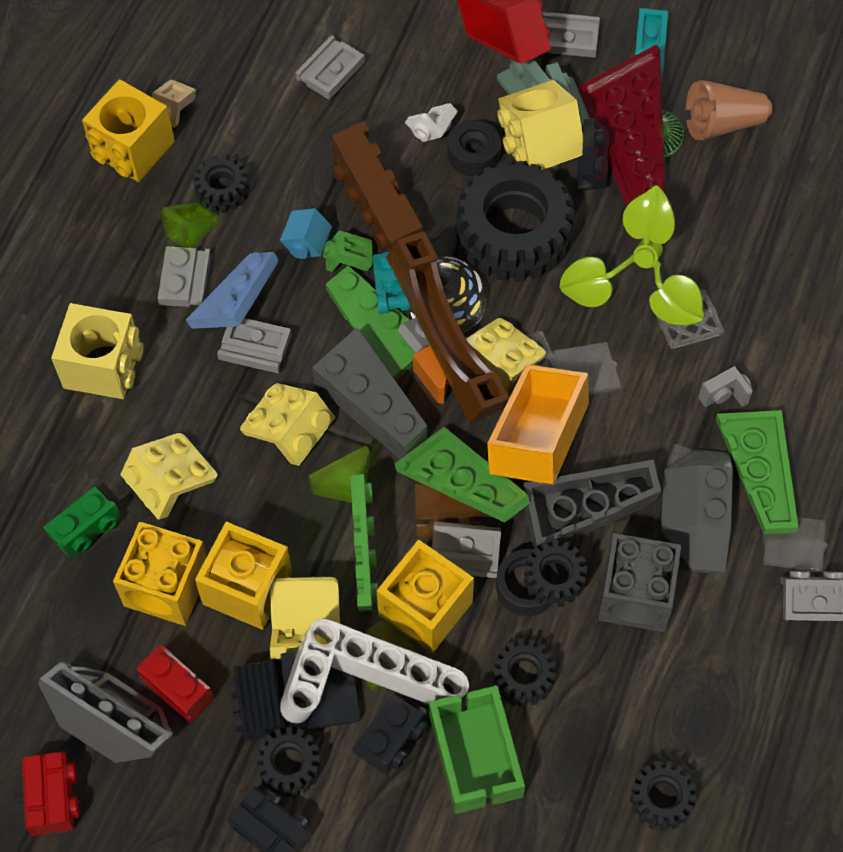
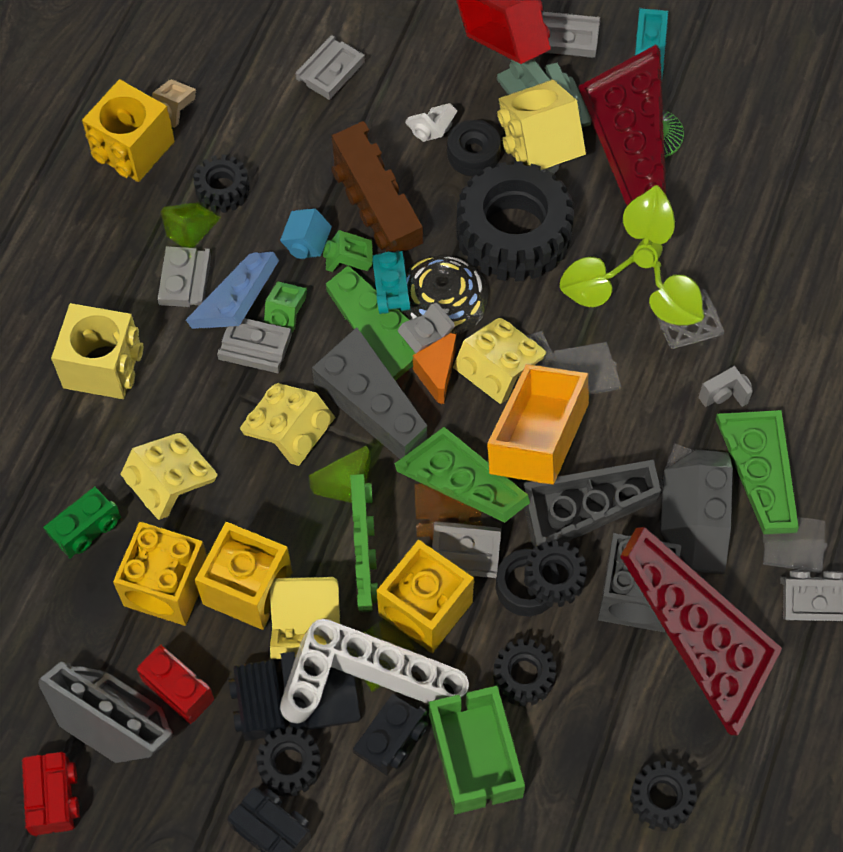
reddish brown arch [386,231,509,423] -> none
black bracket [577,118,609,191] -> none
nougat cone [686,80,772,140] -> none
none -> bright green bracket [264,281,307,333]
none -> dark red wing [620,527,782,736]

